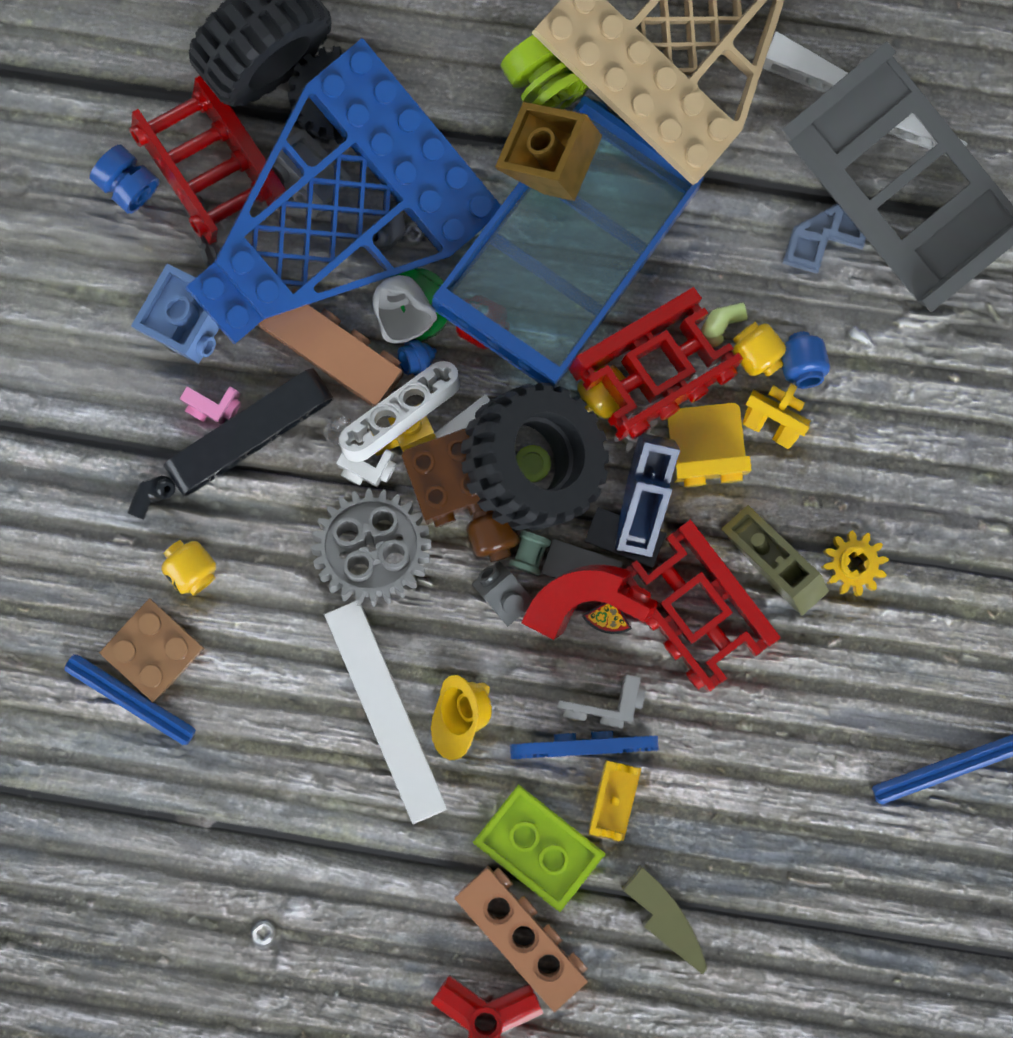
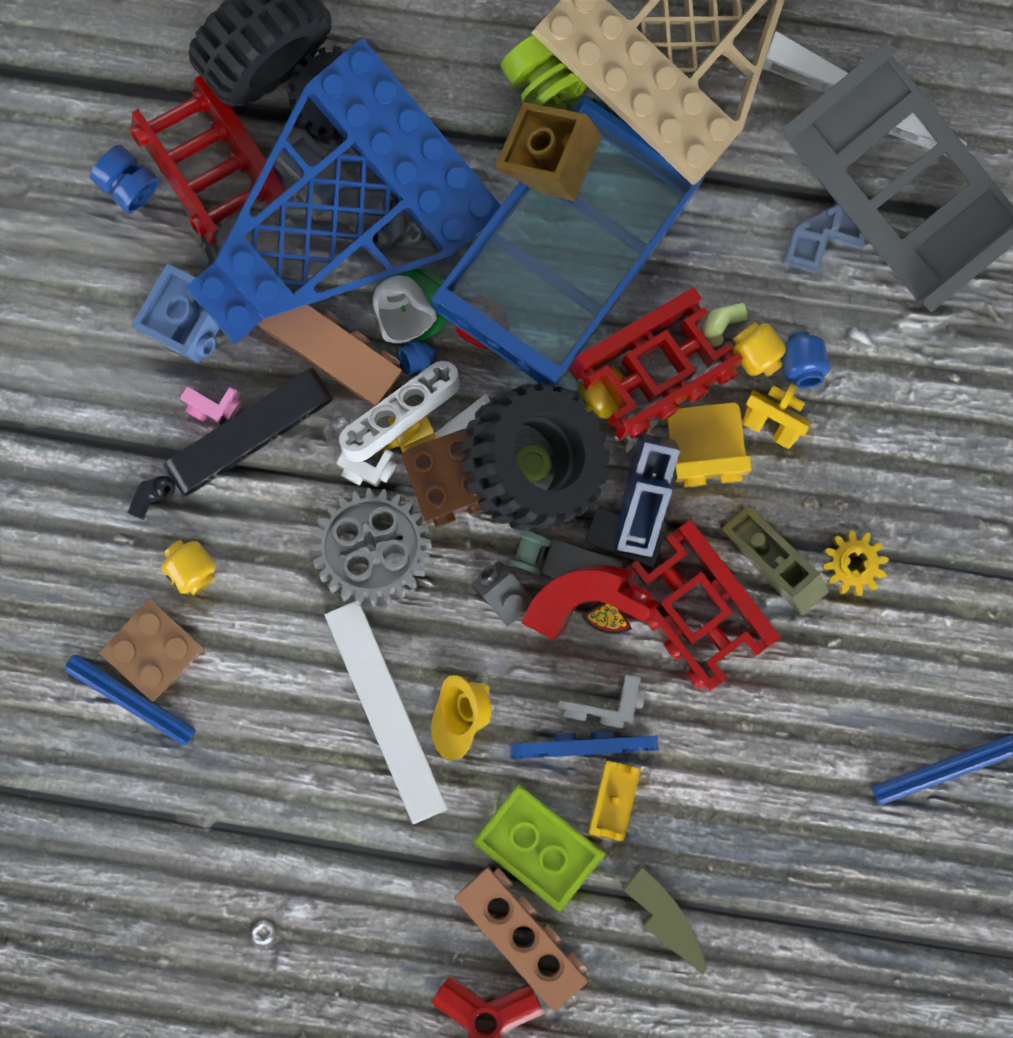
reddish brown head [466,510,520,563] -> none

